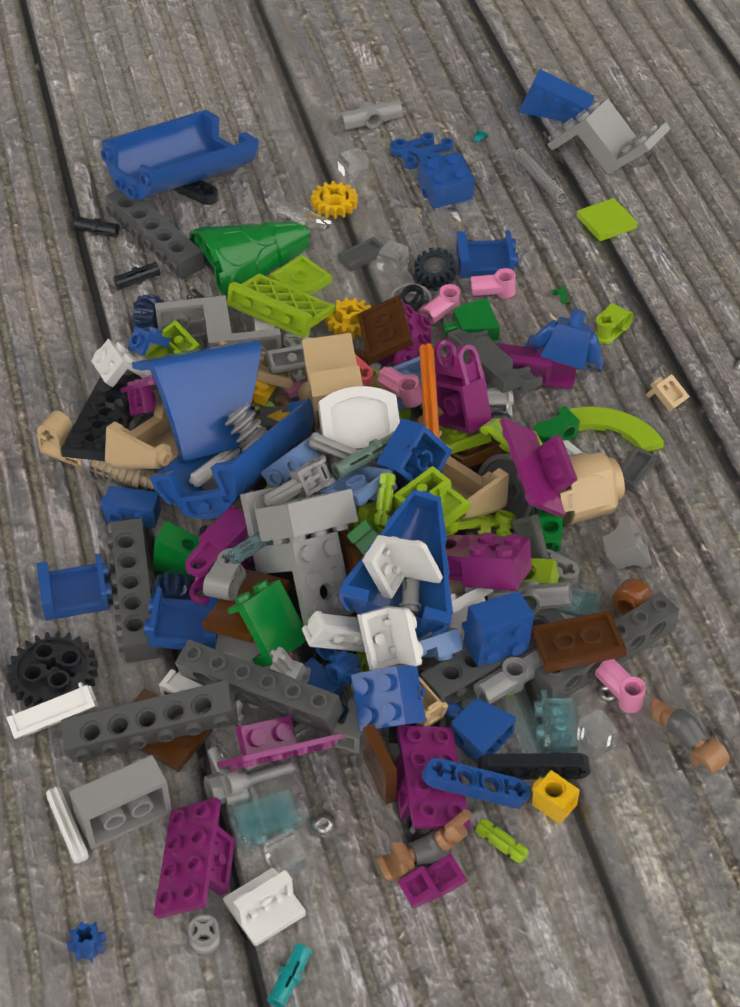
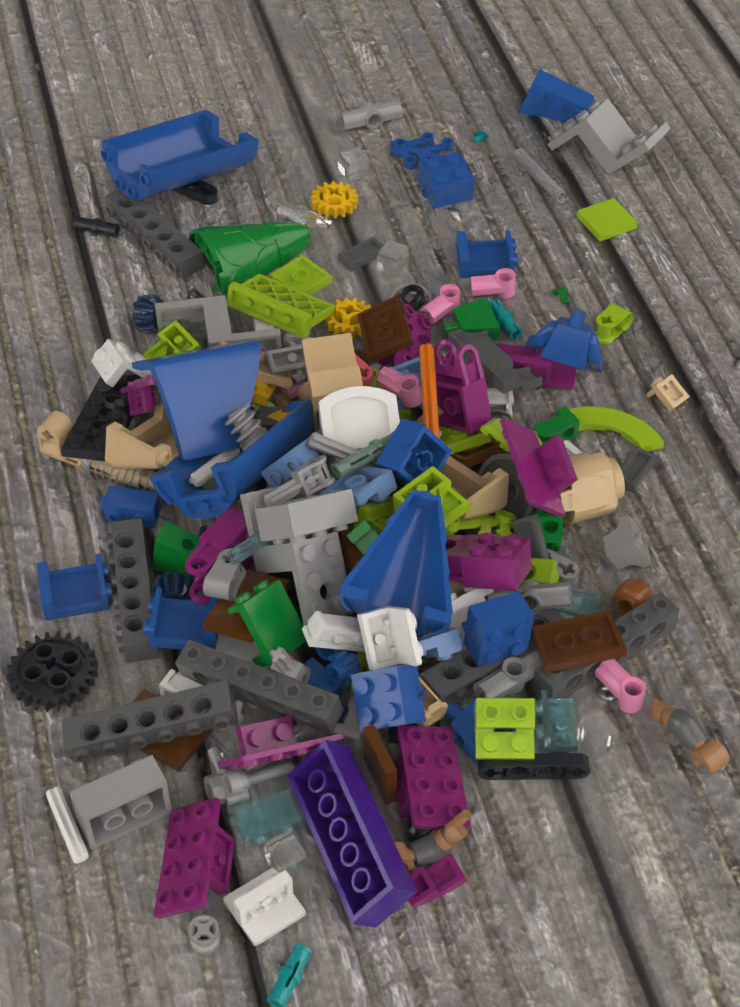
white container [6,682,99,739] -> none
blue gear [66,921,106,962] -> none
black pin [113,261,161,290] -> none
blue bracket [128,326,170,356] -> none
white bracket [362,535,443,599] -> none
lime axle [374,473,396,526] -> none
light grey pin [399,579,421,616] -> none
black wheel [414,247,456,291] -> none
blue beam [422,758,531,808] -> none
lime axle [476,818,529,864] -> none
yellow brick [531,770,580,824] -> none
none -> dark purple brick [287,740,417,928]
none -> lime brick [474,698,535,760]
none -> teal pin [489,298,523,340]

